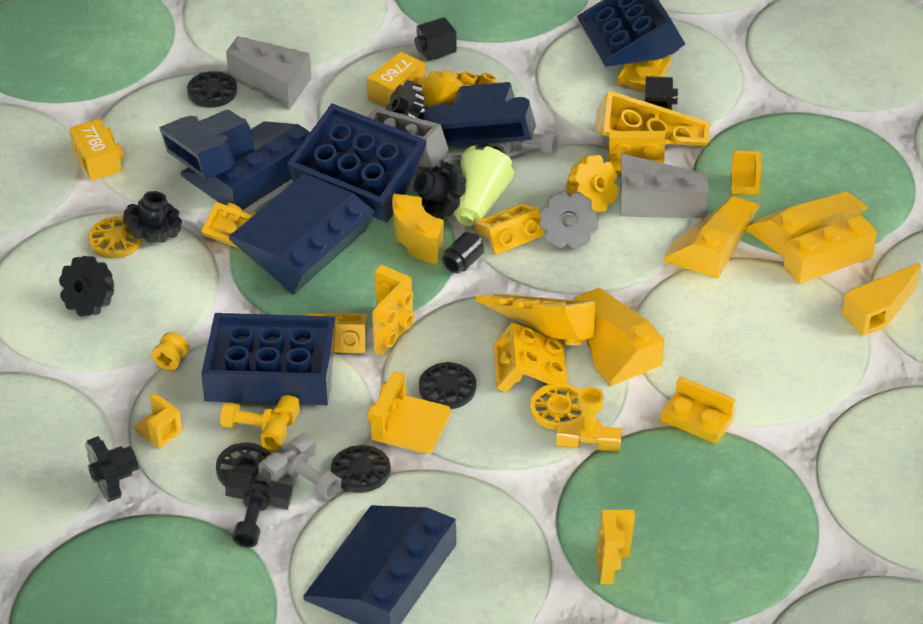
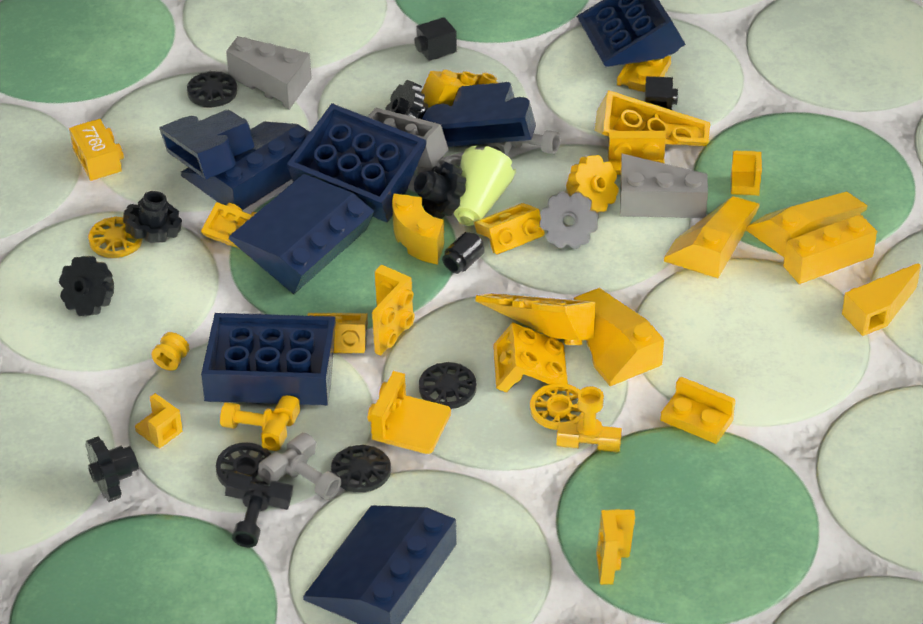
yellow brick [367,52,427,108] -> none

